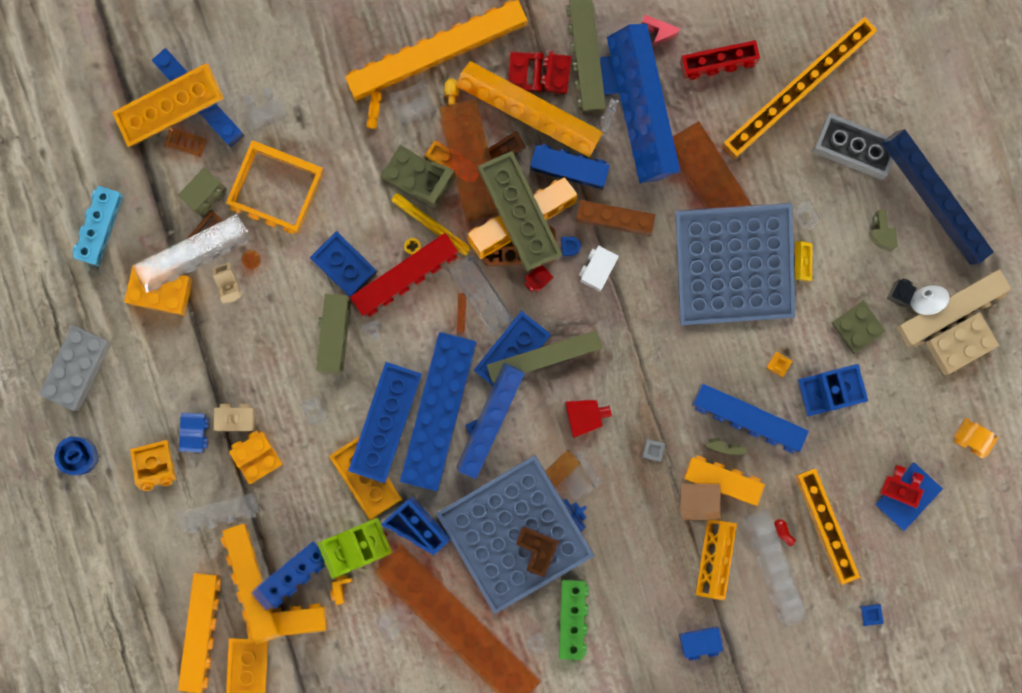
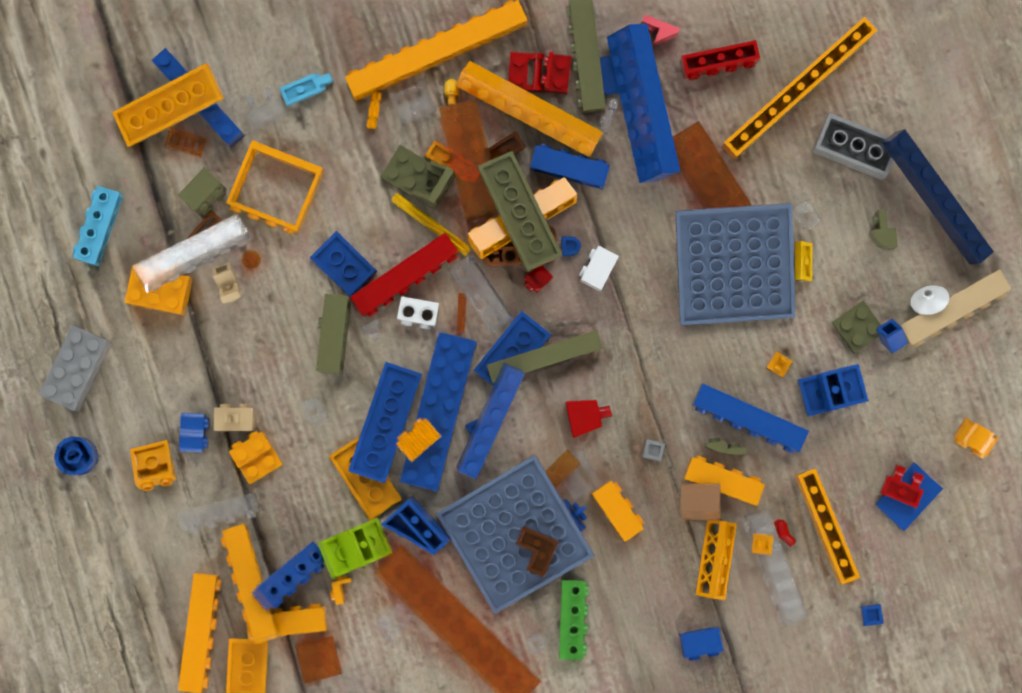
yellow bush [404,238,421,256] -> none
dark orange brick [576,200,656,236] -> none
black brick [887,278,917,307] -> none
tan brick [925,312,999,375] -> none
none -> medium azure hinge [279,73,333,107]
none -> clear orange plate [295,636,342,684]
none -> light orange brick [396,418,441,462]
none -> white brick [397,296,440,330]
none -> light orange brick [591,481,644,542]
none -> light orange tile [751,533,774,555]
none -> blue brick [876,319,908,354]

